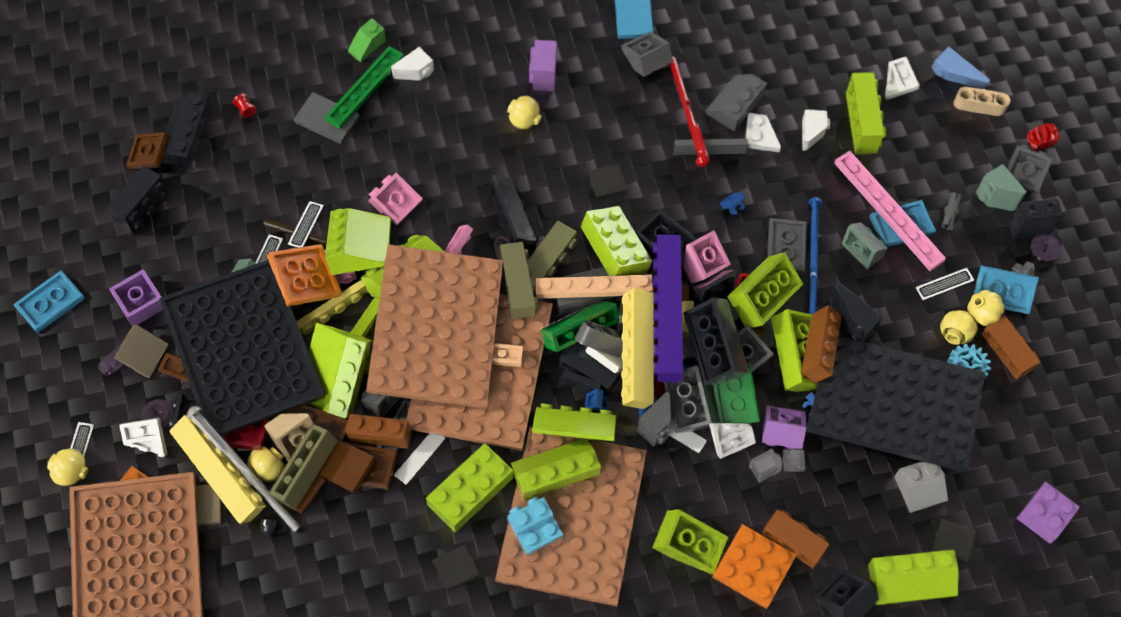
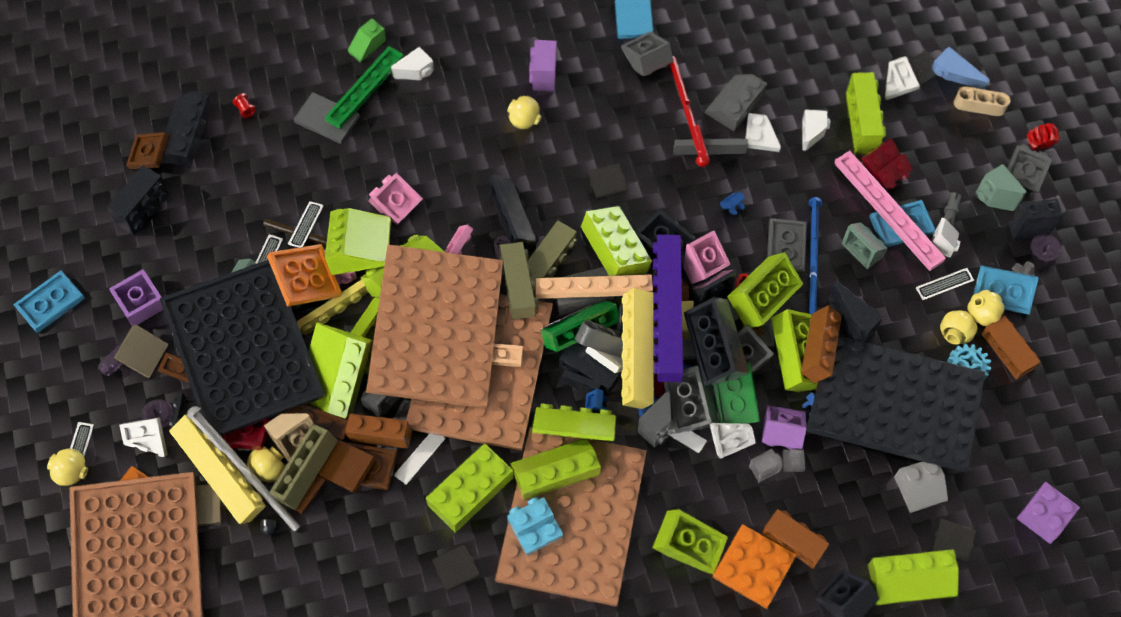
none -> dark red plate [861,138,913,190]
none -> white slope [931,218,960,257]

